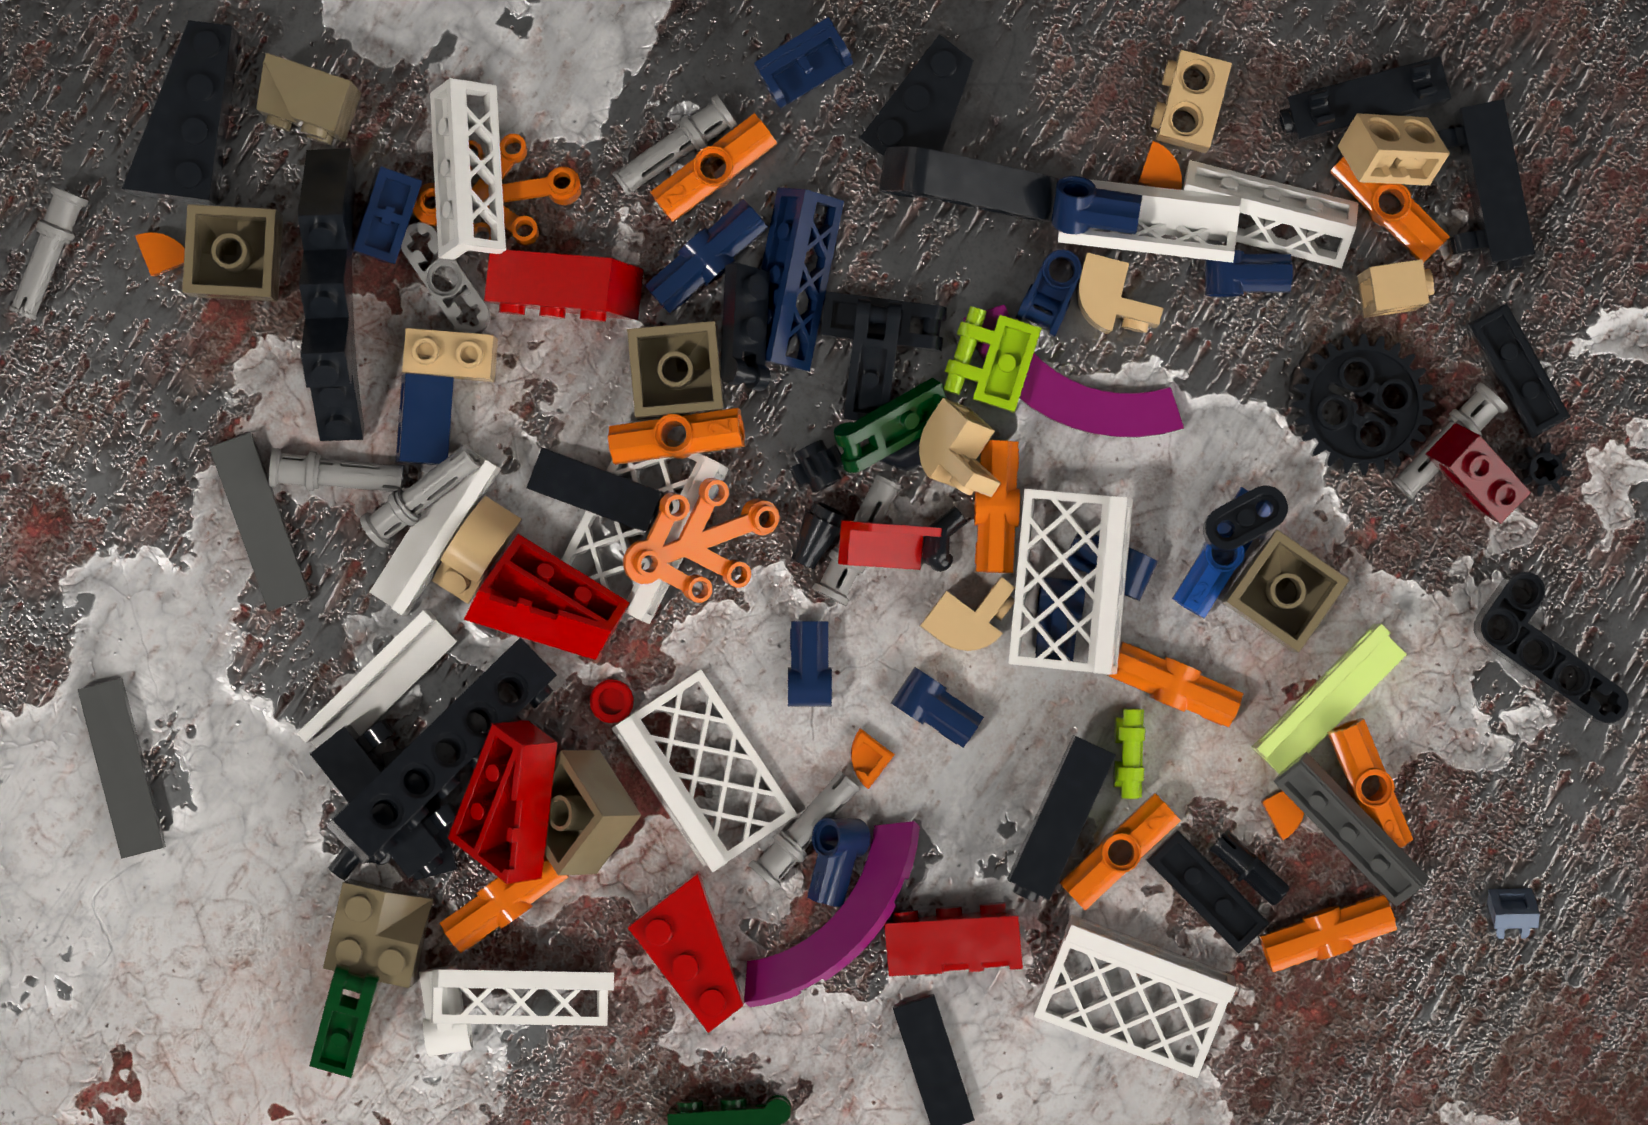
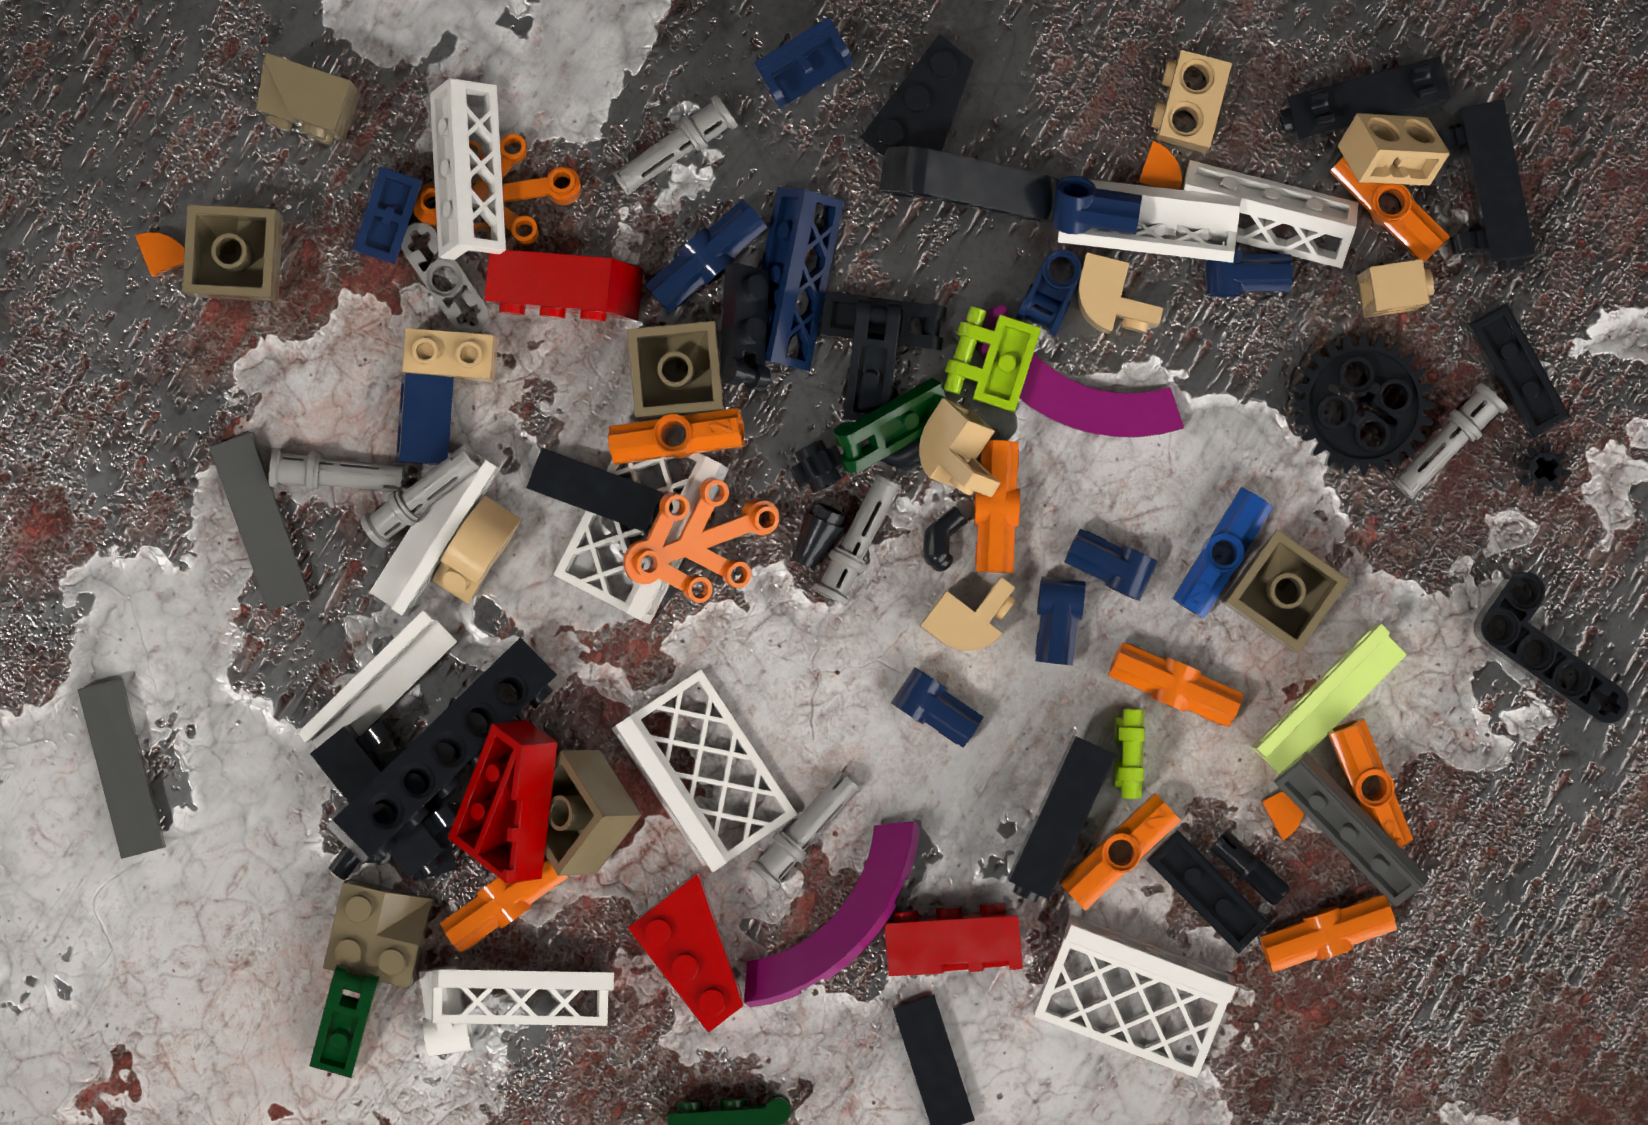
light grey pin [9,186,89,320] -> none
black wedge [122,20,240,206] -> none
black arch [297,148,365,441] -> none
red wedge [463,534,630,660] -> none
red tile [590,679,634,723] -> none
orange piece [650,113,777,223] -> none
dark blue piece [788,621,832,707] -> none
dark blue piece [807,818,871,907] -> none
red panel [838,520,942,570] -> none
orange tile [851,728,895,789] -> none
white fence [1009,489,1133,675] -> none
black plate [1203,485,1288,552] -> none
dark red brick [1425,422,1531,524] -> none
sand blue tile [1487,888,1540,939] -> none

